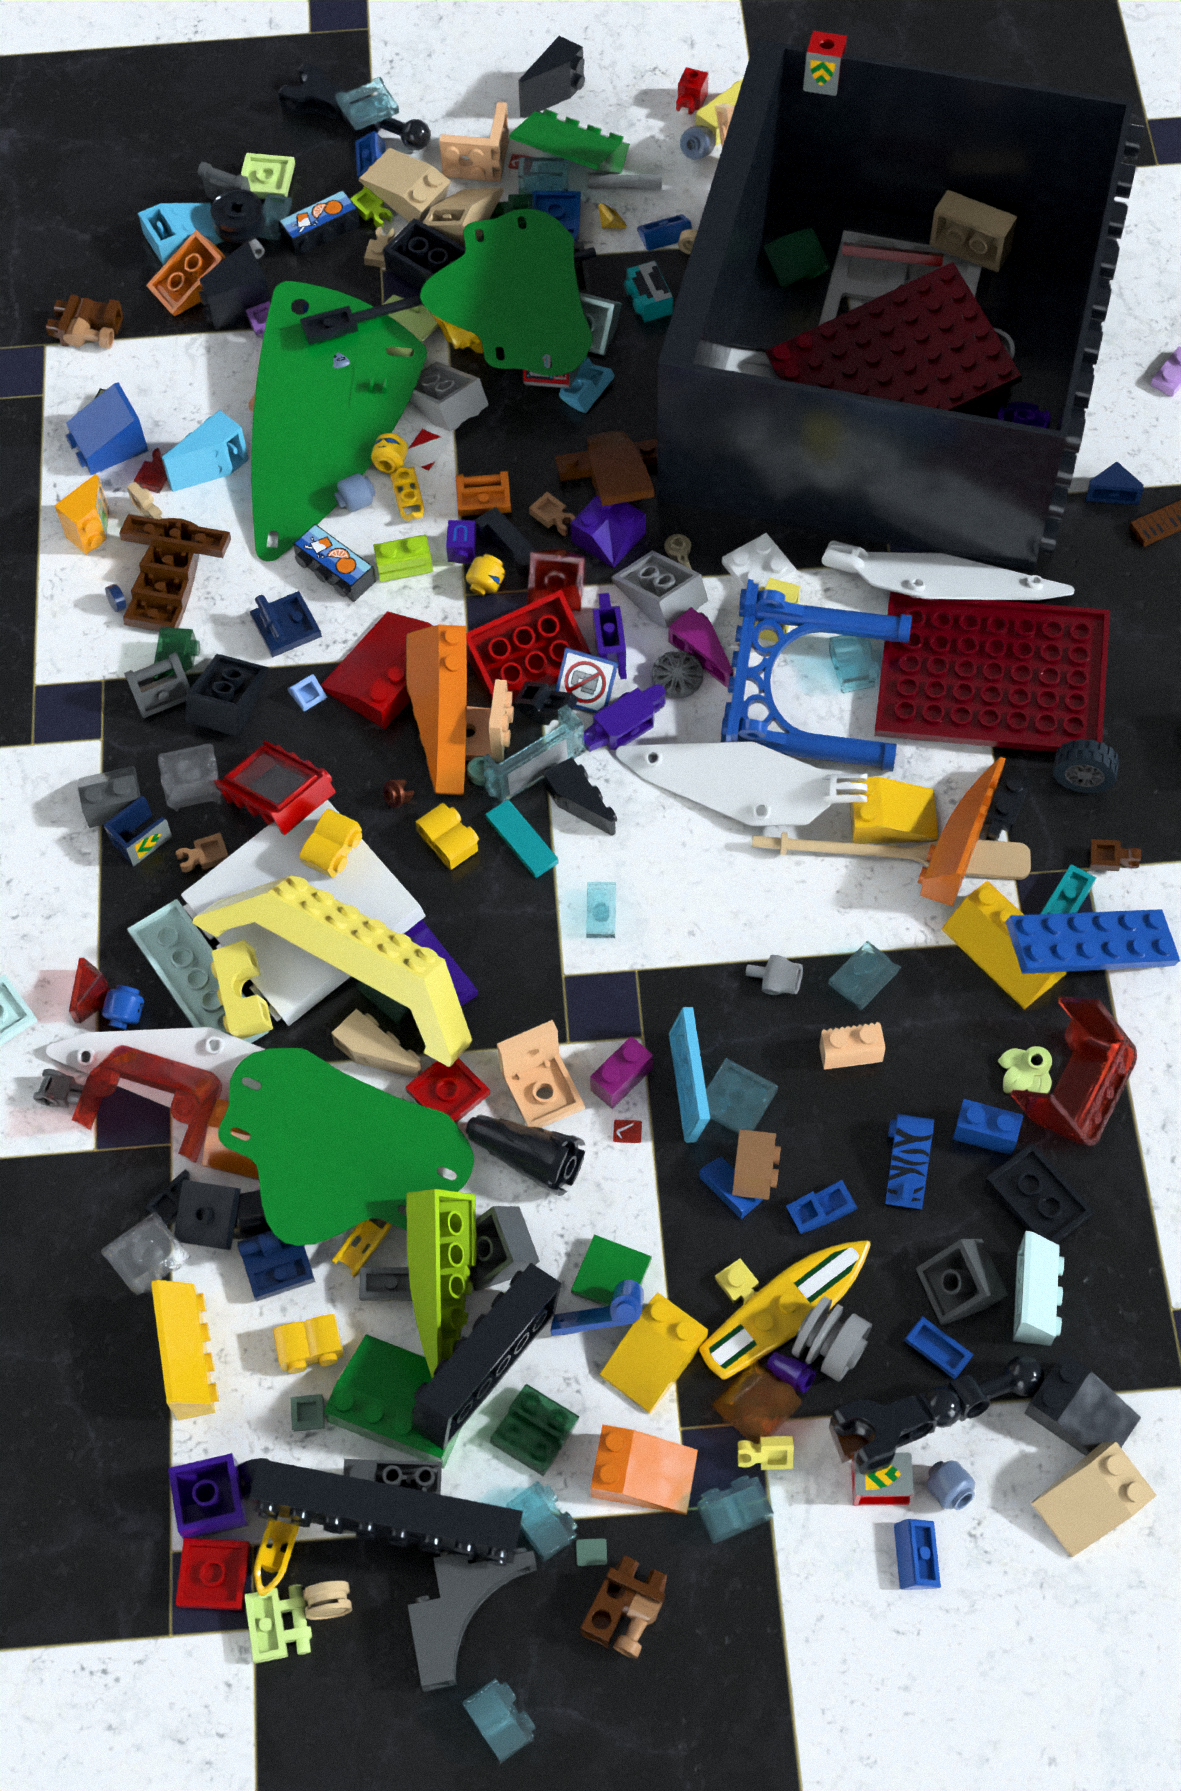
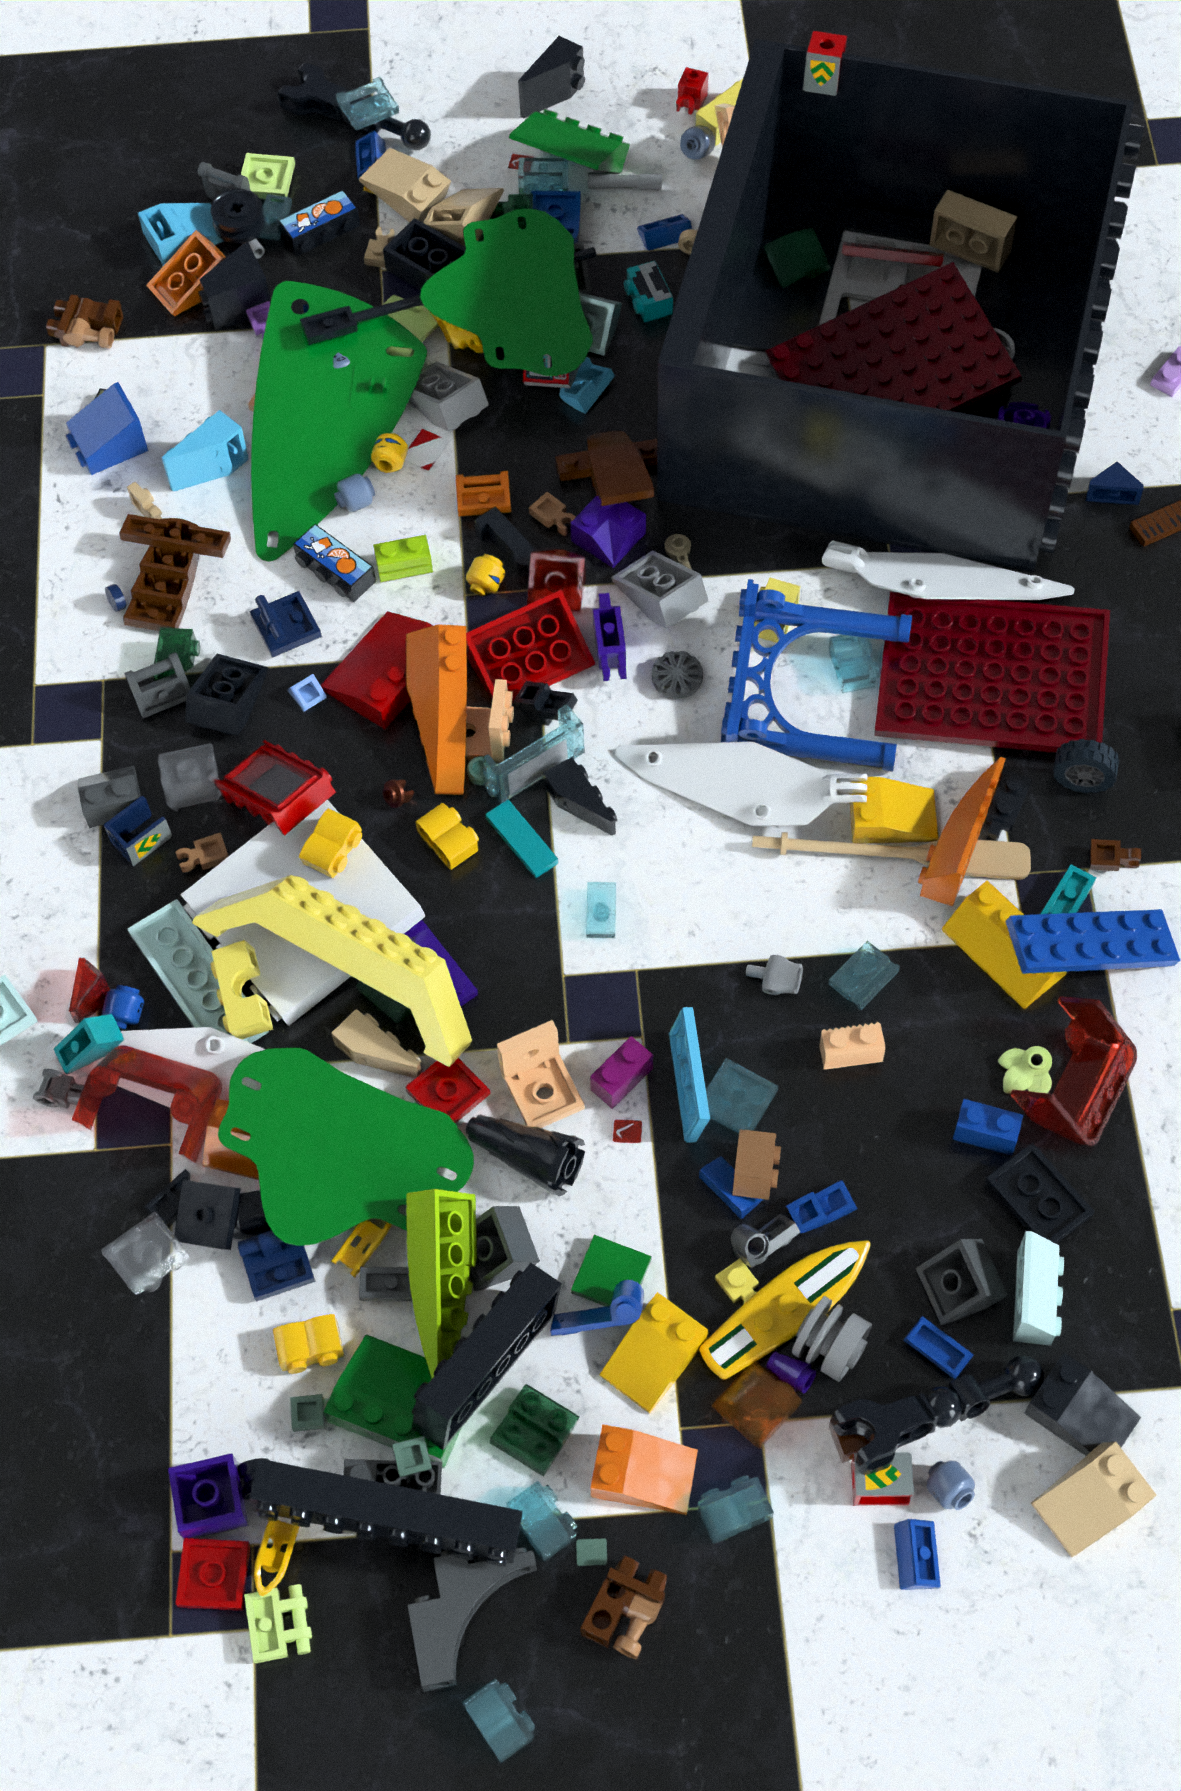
light orange slope [54,474,109,555] -> none
clear red plate [134,448,168,494] -> none
yellow slope [151,1280,219,1421] -> none
tan wheel [303,1581,352,1620] -> none
lime plate [350,187,393,228] -> none
yellow piece [390,467,424,521] -> none
light nougat bracket [439,102,509,182] -> none
dark purple brick [446,520,477,564] -> none
piece [555,648,619,713] -> none
dark purple hinge [580,684,666,752] -> none
yellow slope [598,203,627,229] -> none
magenta slope [668,607,733,688] -> none
white plate [722,533,797,592] -> none
light yellow plate [738,1436,794,1470] -> none
blue door [885,1114,934,1210] -> none
none -> teal slope [53,1014,125,1074]
none -> sand green tile [392,1436,432,1478]
none -> dark grey plate [731,1214,800,1268]

